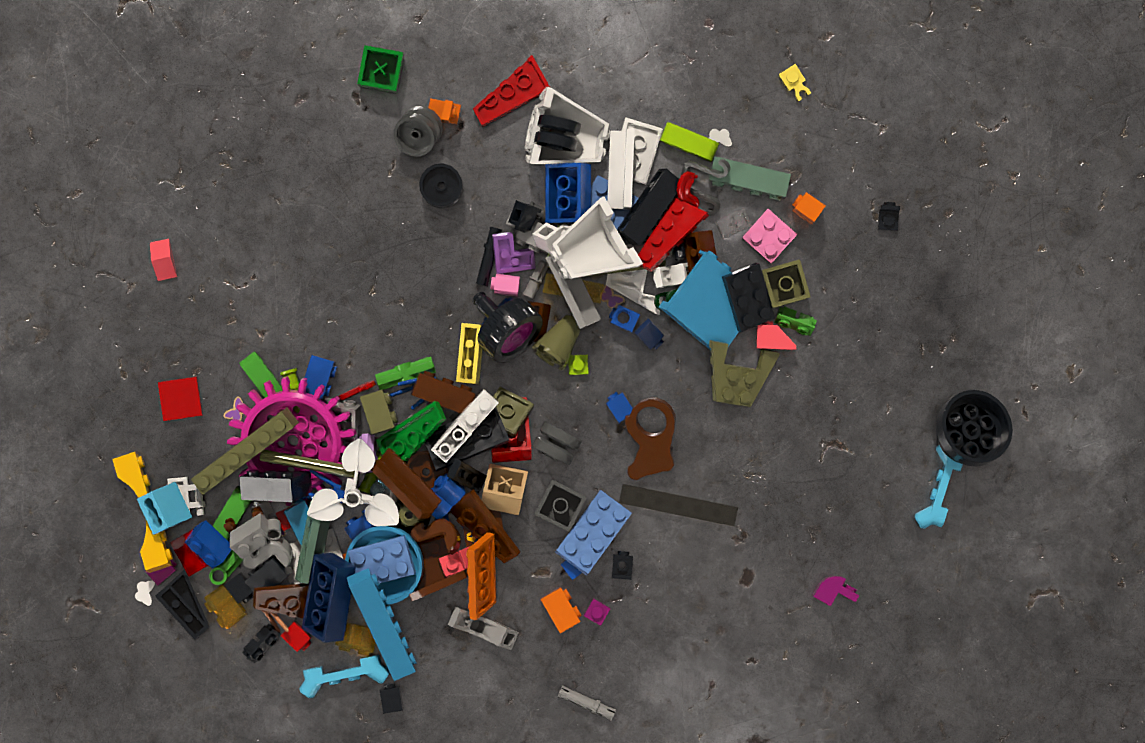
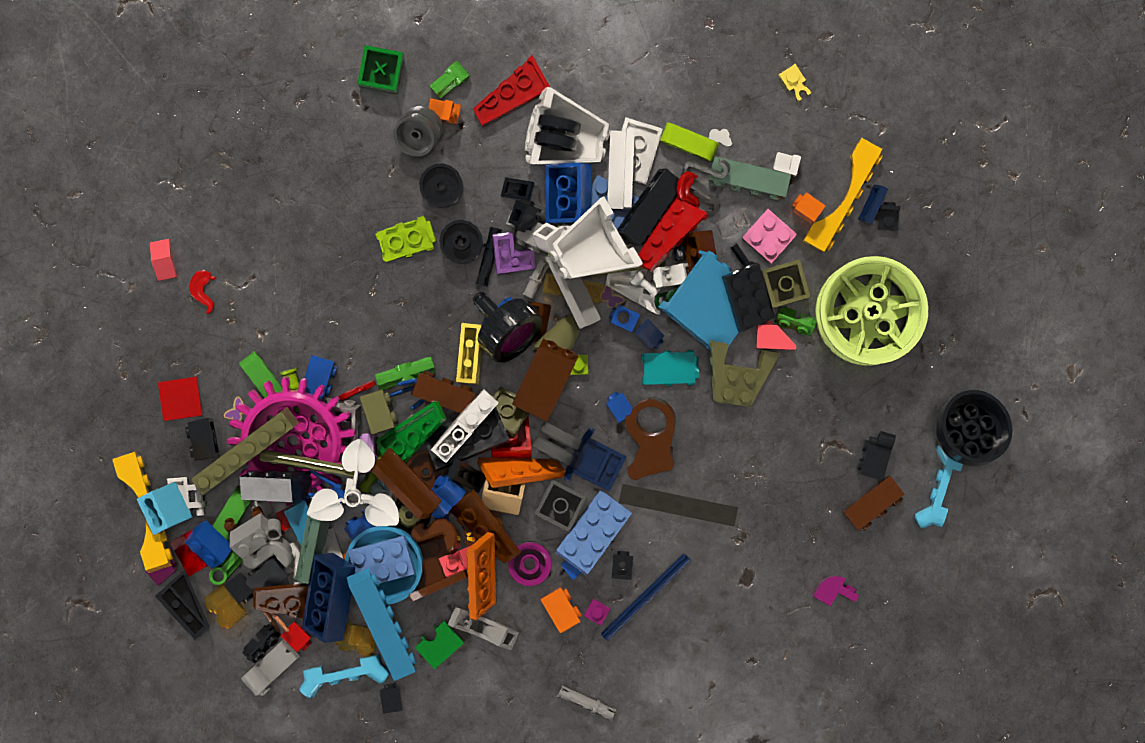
white sticker [135,580,155,606] -> none
bright pink brick [491,274,520,297] -> none
none -> black slope [185,418,220,461]
none -> red piece [189,270,216,314]
none -> light grey door [241,639,301,696]
none -> lime piece [376,216,437,262]
none -> green piece [415,620,465,670]
none -> bright green piece [430,60,470,99]
none -> black wheel [439,220,483,264]
none -> orange wing [477,457,565,488]
none -> black slope [501,177,535,203]
none -> magenta wheel [508,542,551,586]
none -> reddish brown slope [512,339,579,422]
none -> dark blue piece [564,428,627,491]
none -> dark blue axle [601,554,691,641]
none -> white piece [630,270,660,298]
none -> teal piece [642,350,699,386]
none -> black bar [730,243,755,268]
none -> white panel [773,152,801,177]
none -> yellow arch [803,138,883,253]
none -> yellowish green wheel [815,256,928,366]
none -> reddish brown brick [842,475,905,531]
none -> black hinge [857,431,896,480]
none -> dark blue tile [858,185,888,224]

